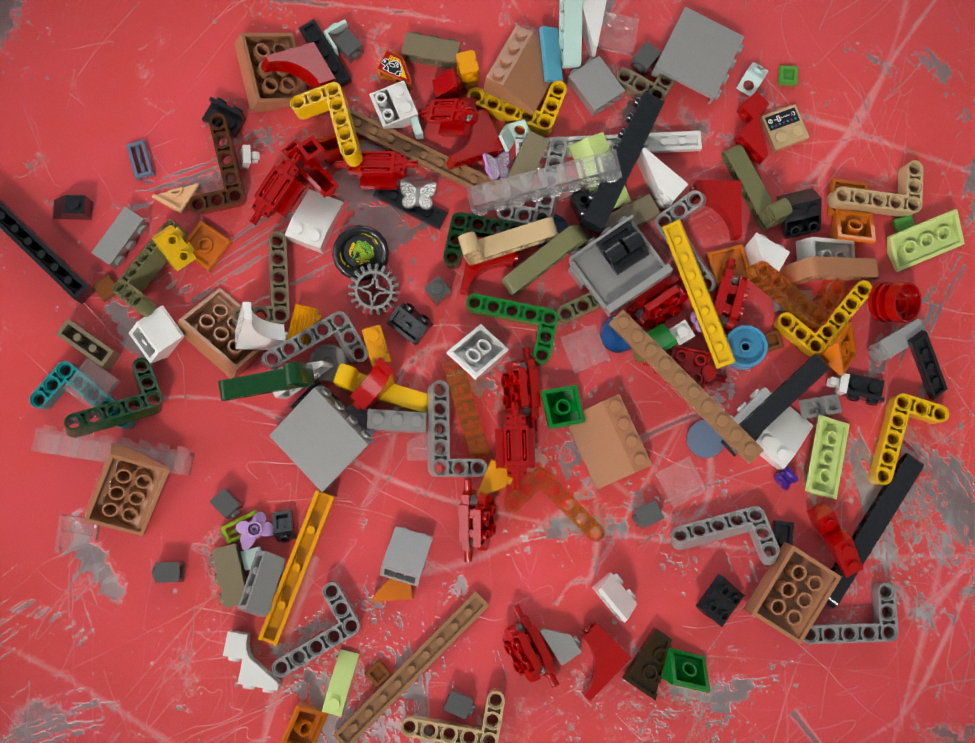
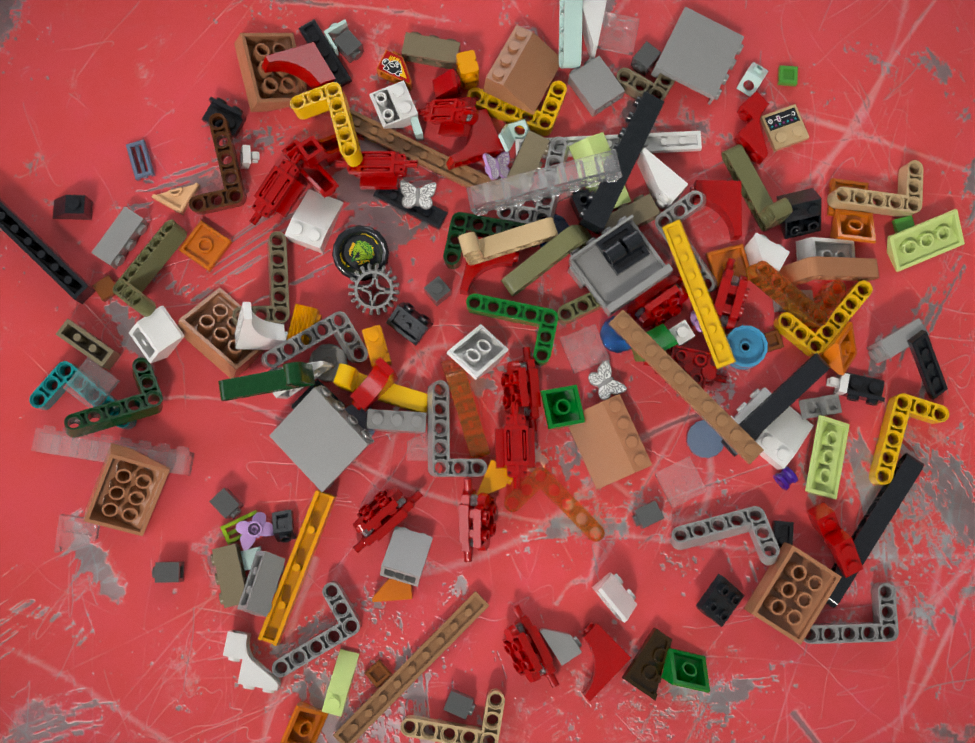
yellow brick [151,225,196,271] -> none
medium azure tile [539,26,563,83] -> none
red wheel [868,282,922,323] -> none
none -> red piece [353,487,423,553]
none -> animal [588,360,627,400]

